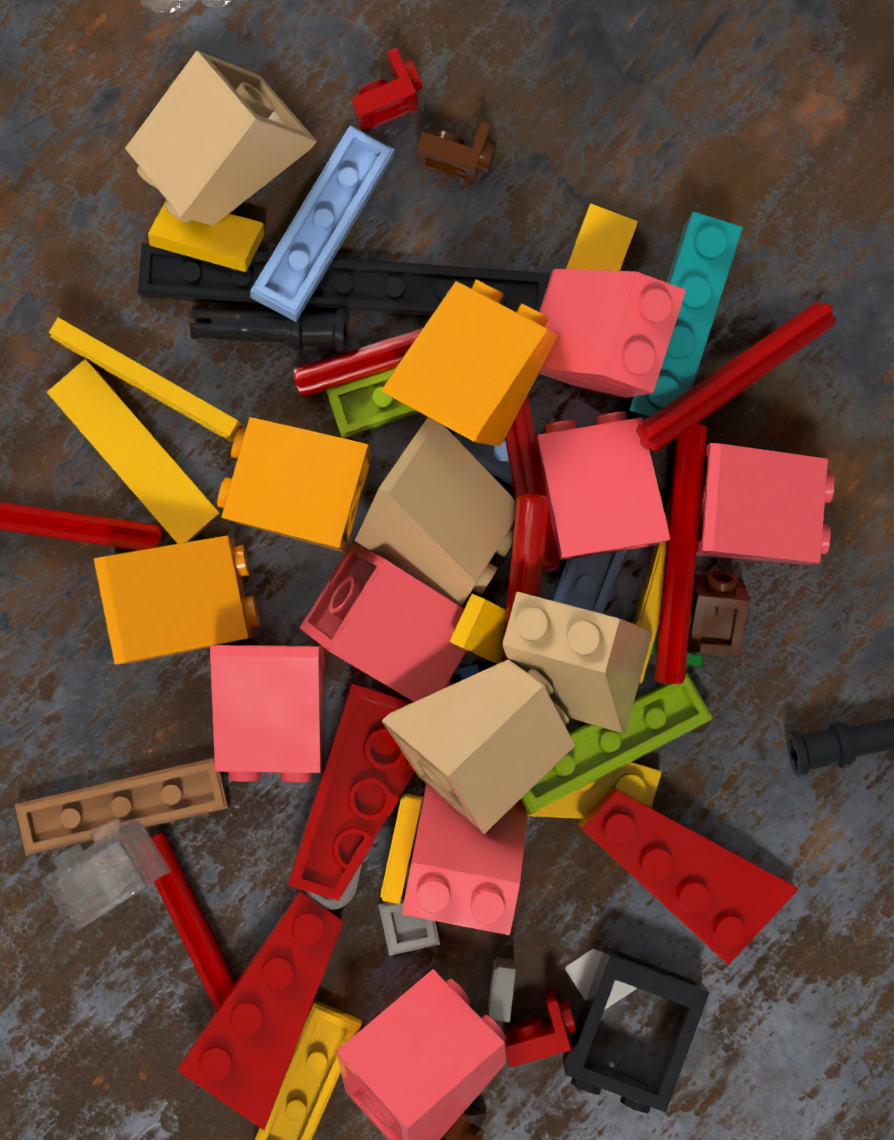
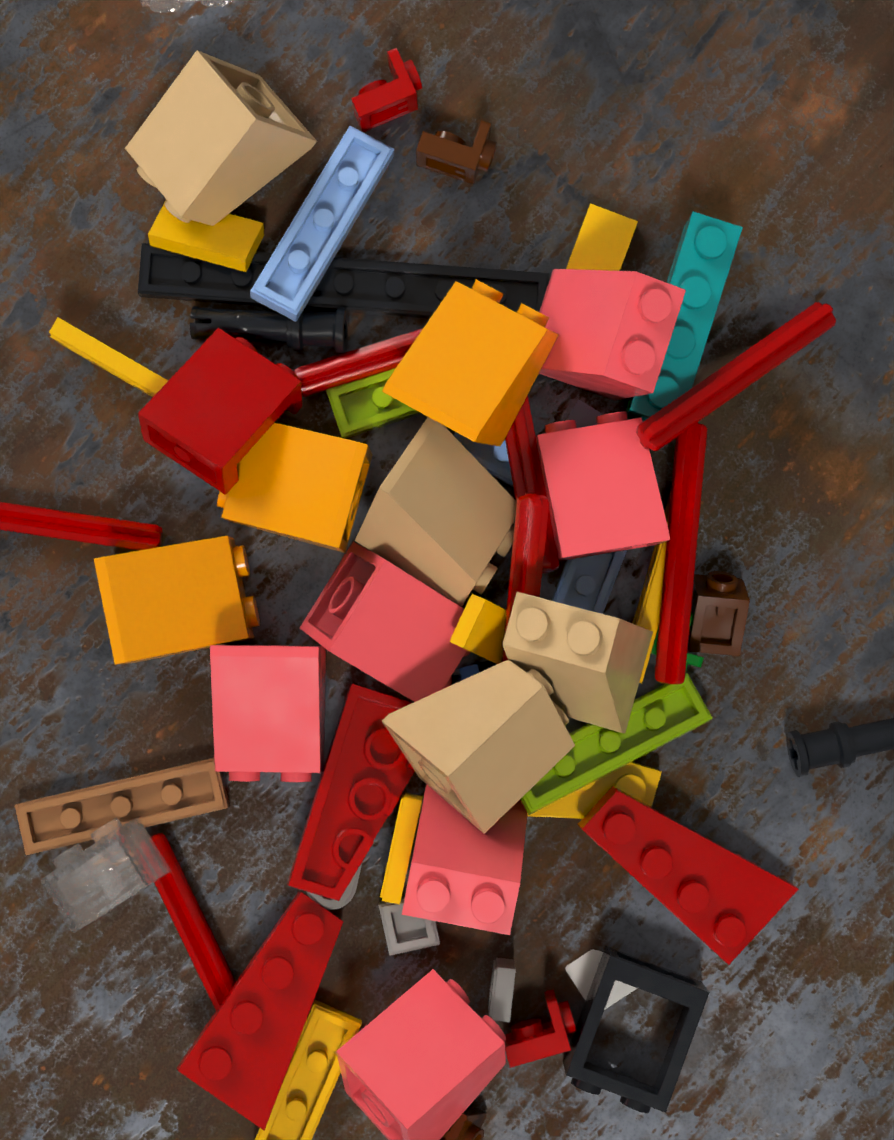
yellow tile [47,359,221,544] -> none
coral slope [696,443,834,565] -> none
none -> red panel [138,328,303,495]

